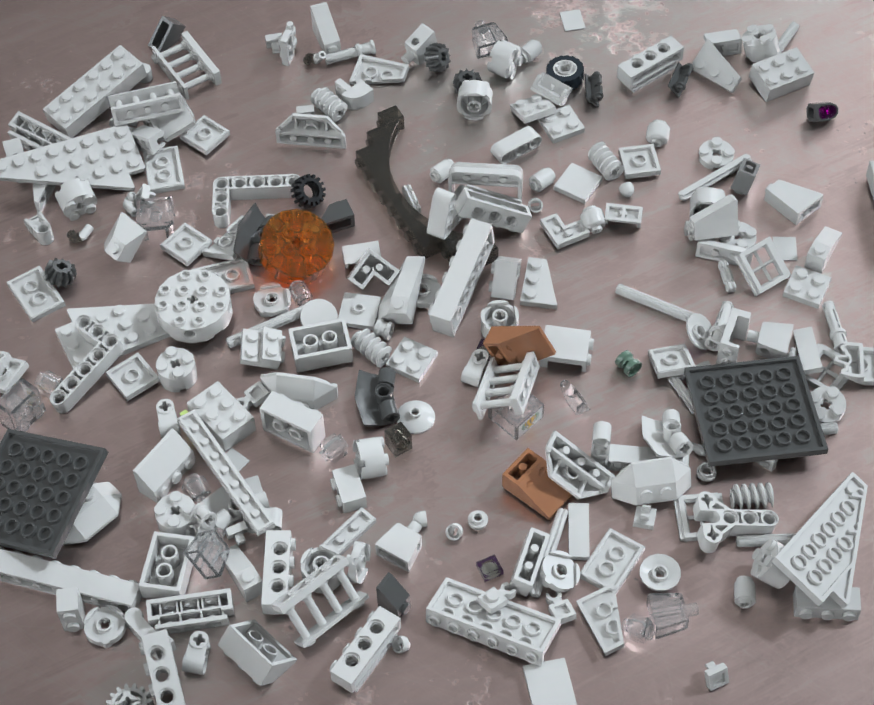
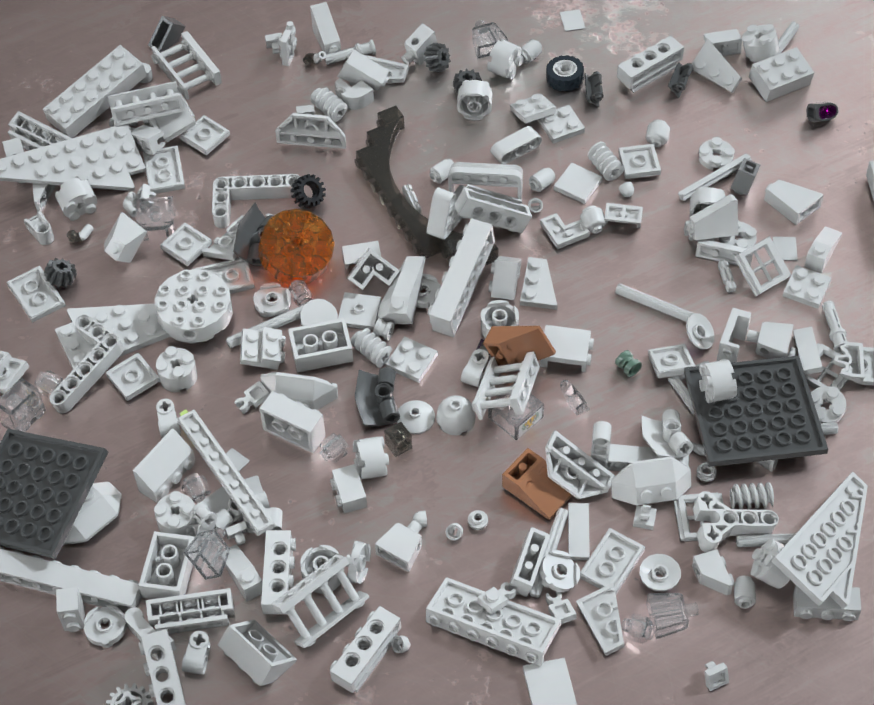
white brick [187,381,256,452] -> none
dark grey slope [319,199,355,237] -> none
white tile [321,507,376,555] -> none
dark grey slope [376,572,411,618] -> none
clear smoke tile [476,554,504,582] -> none
white hinge [530,72,573,106] -> none
white pin [704,301,734,351] -> none
none -> white slope [337,49,389,91]
none -> white cylinder [436,395,476,436]
none -> white slope [692,549,734,595]
none -> white brick [699,360,737,403]

